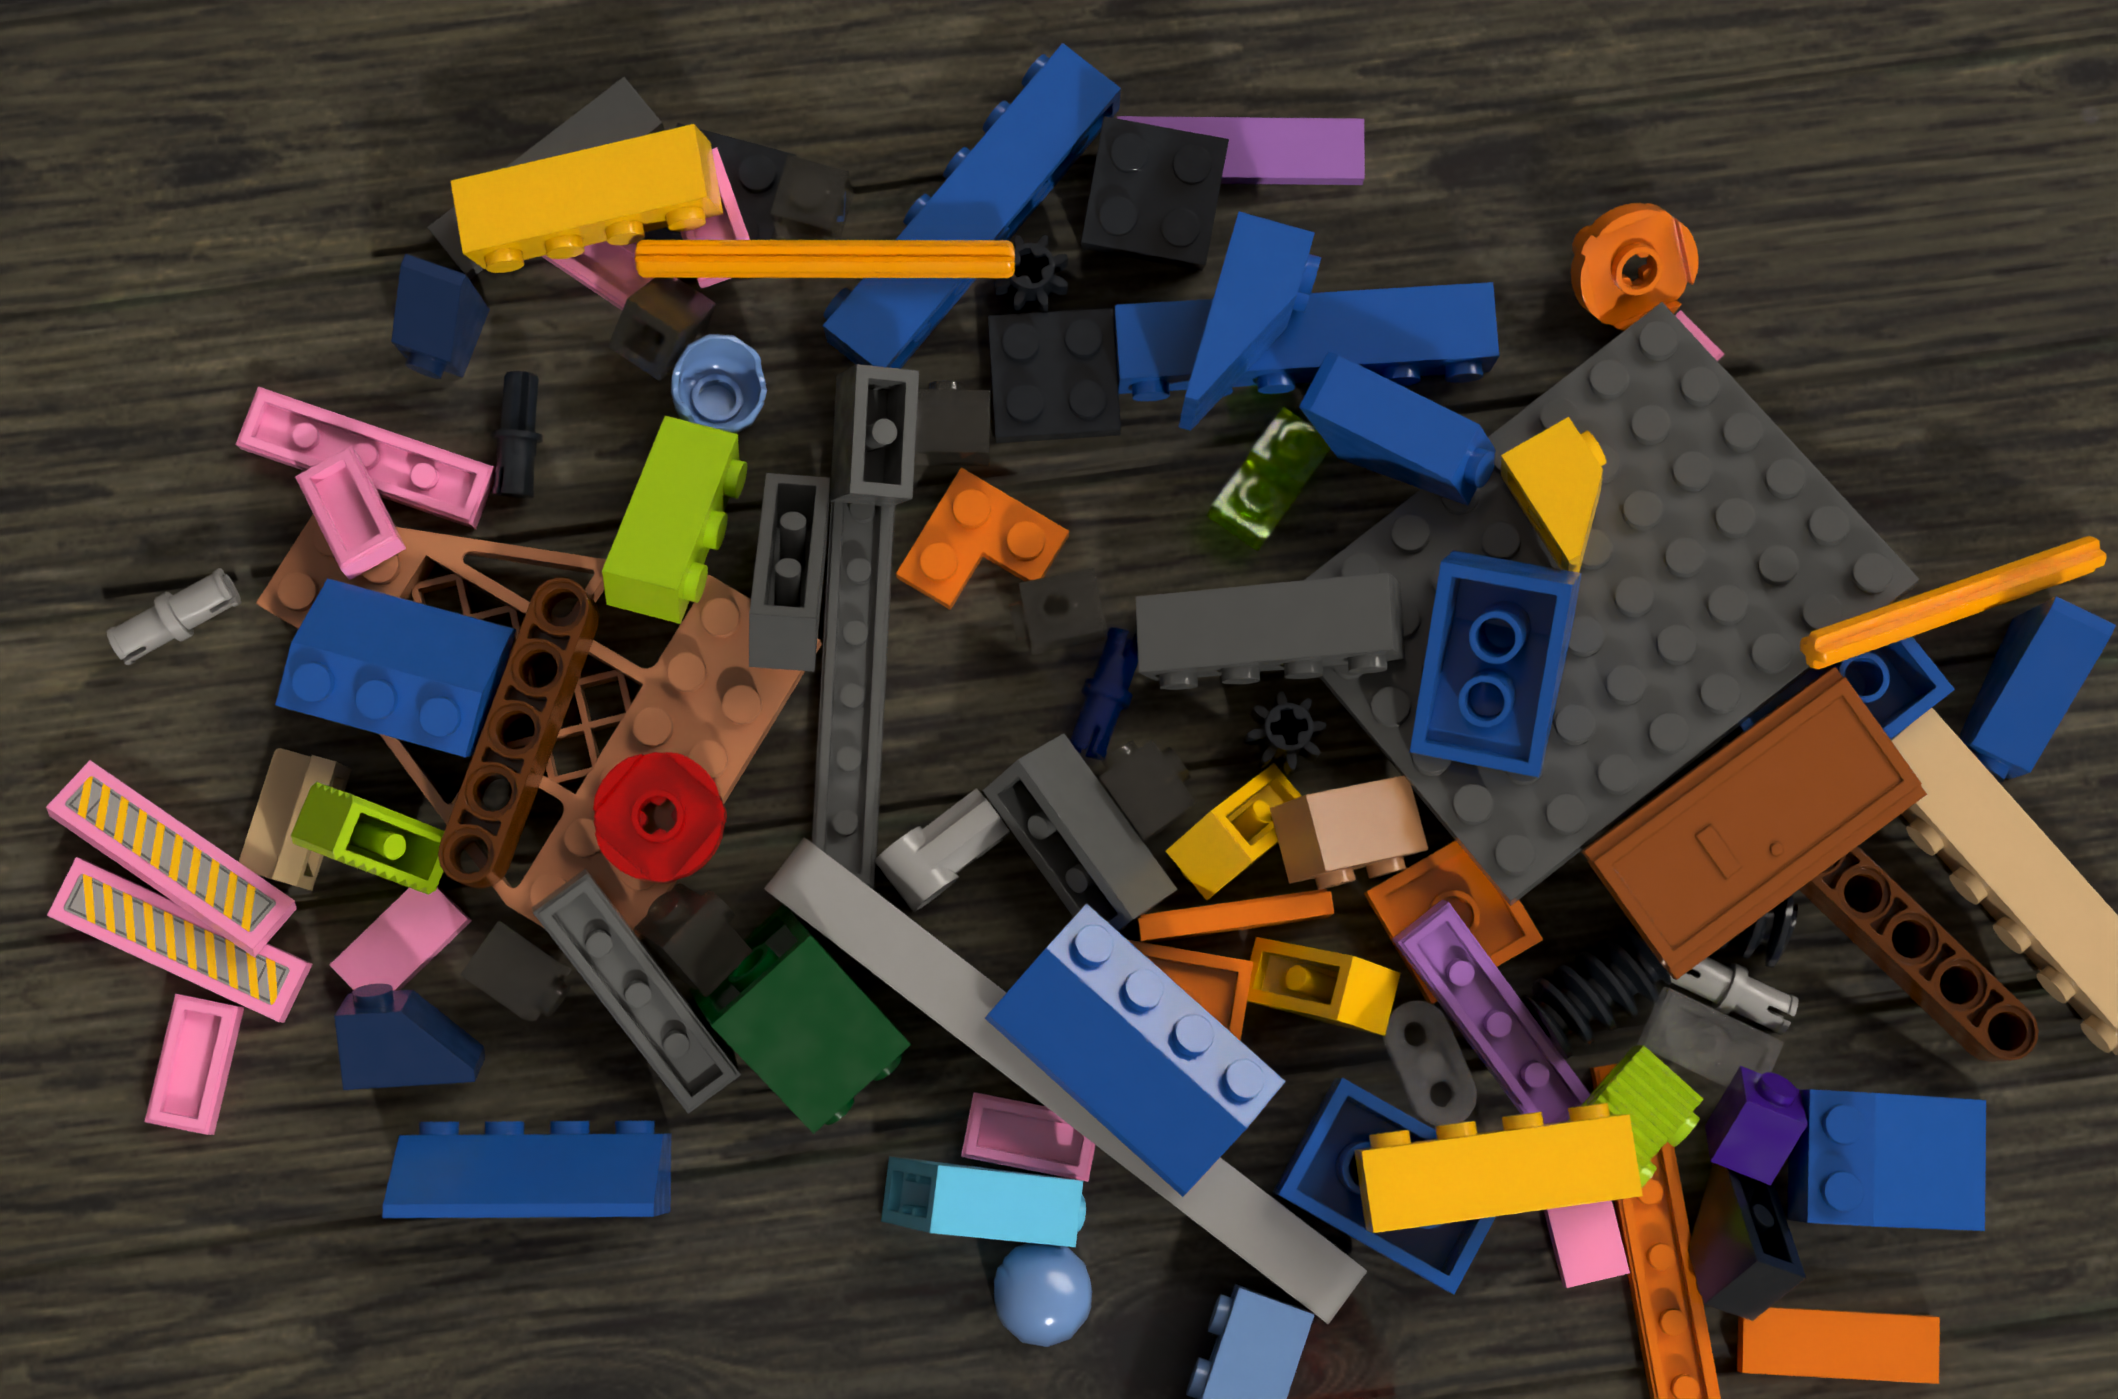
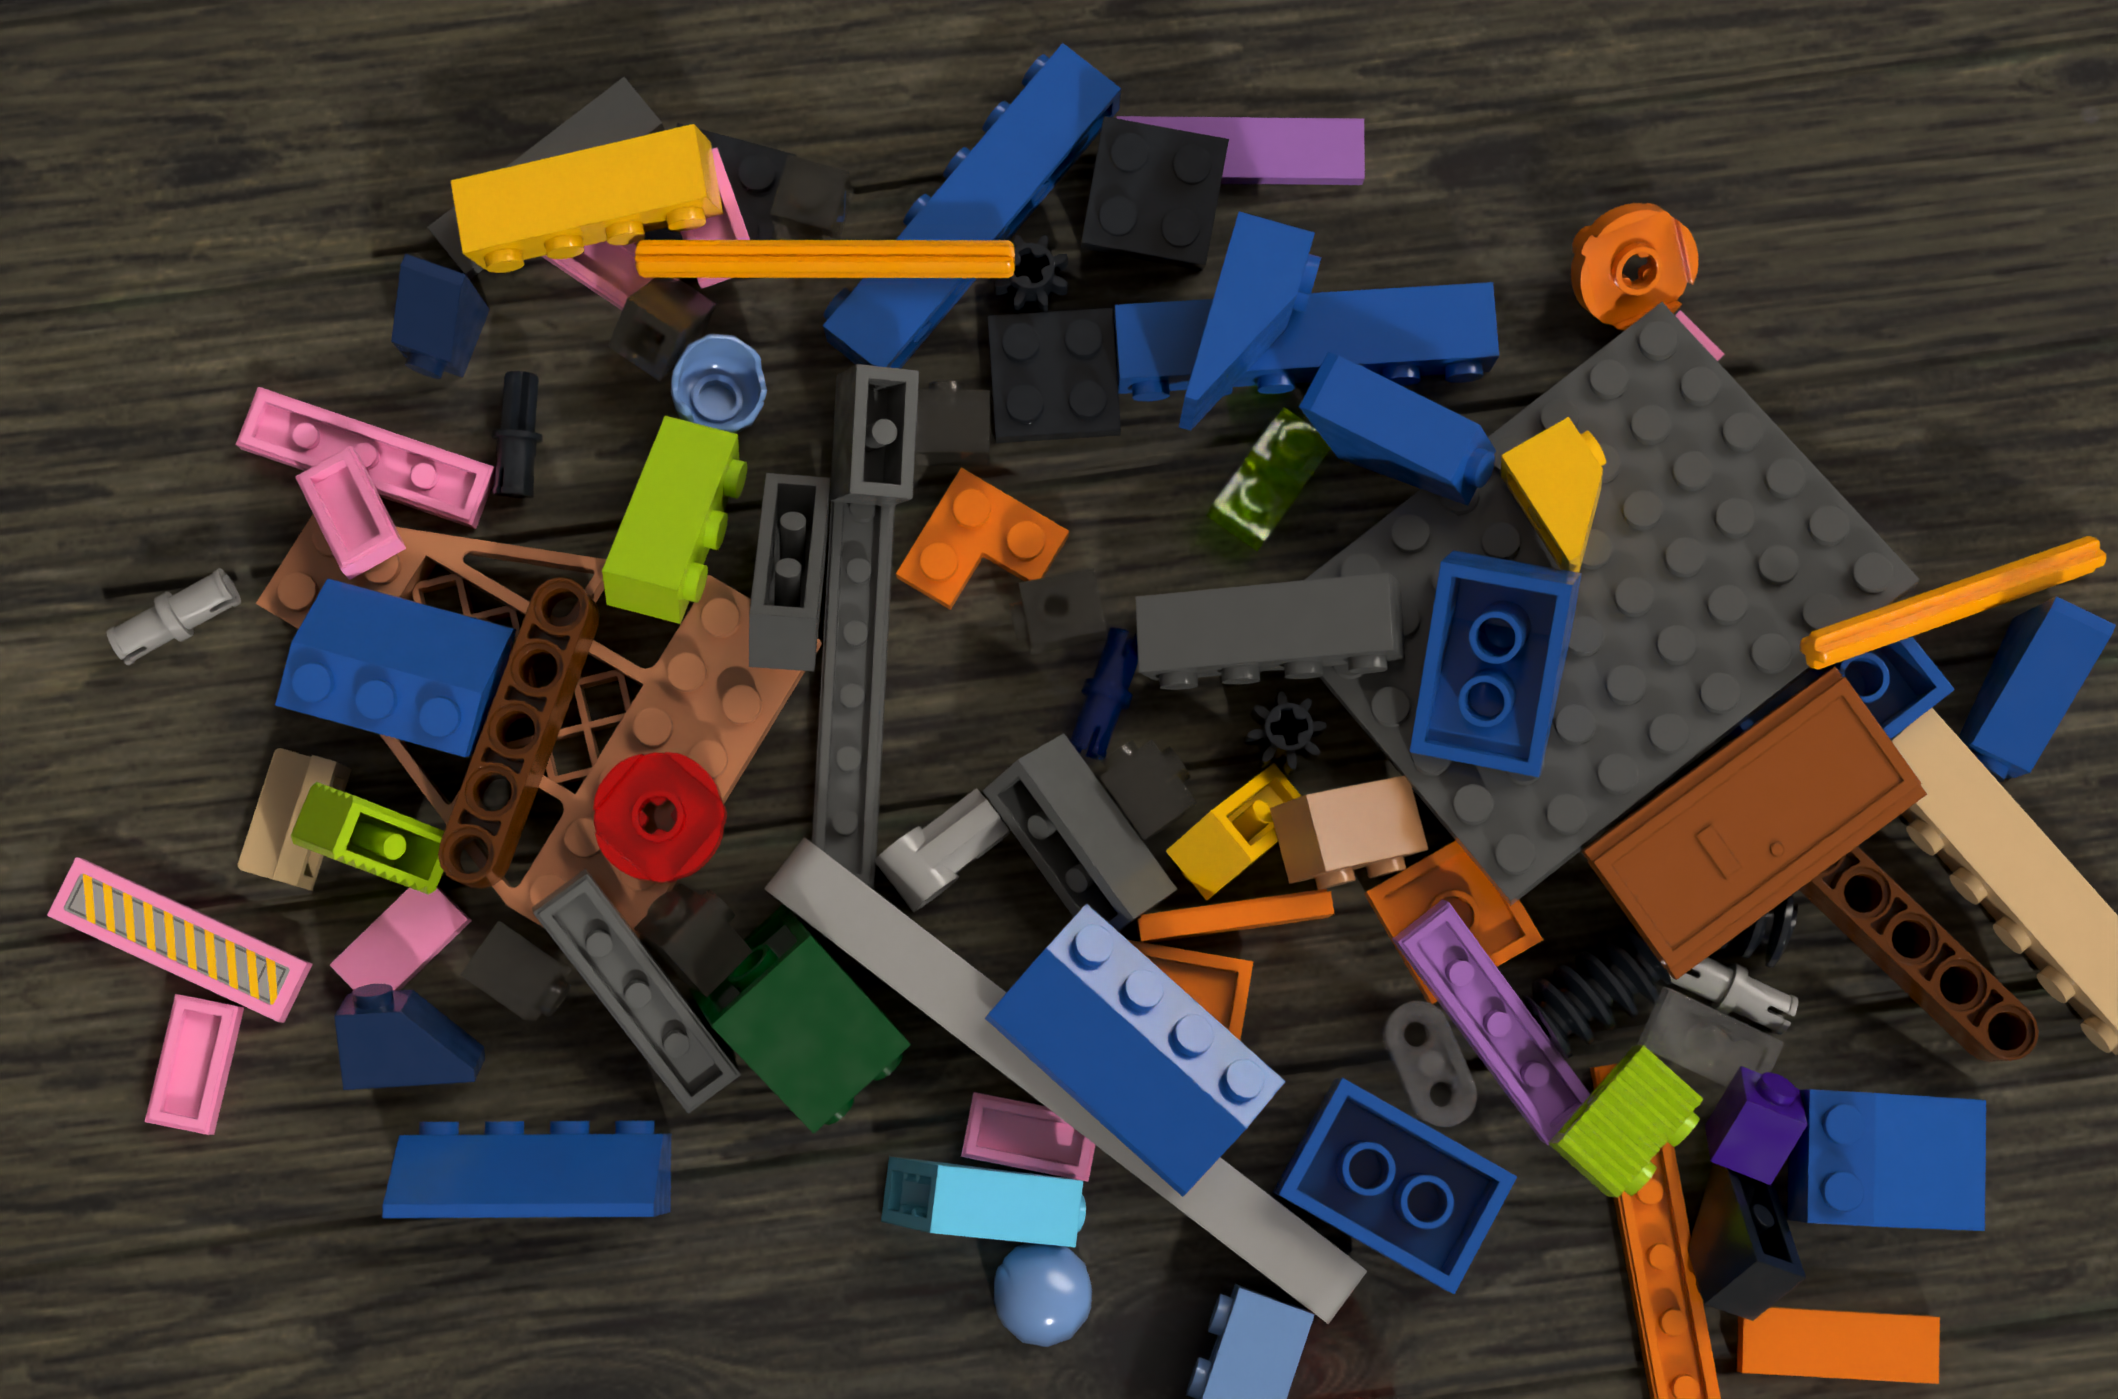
tile [46,760,297,958] -> none
yellow slope [1247,937,1401,1036] -> none
yellow brick [1354,1103,1643,1233] -> none
bright pink tile [1544,1200,1630,1288] -> none

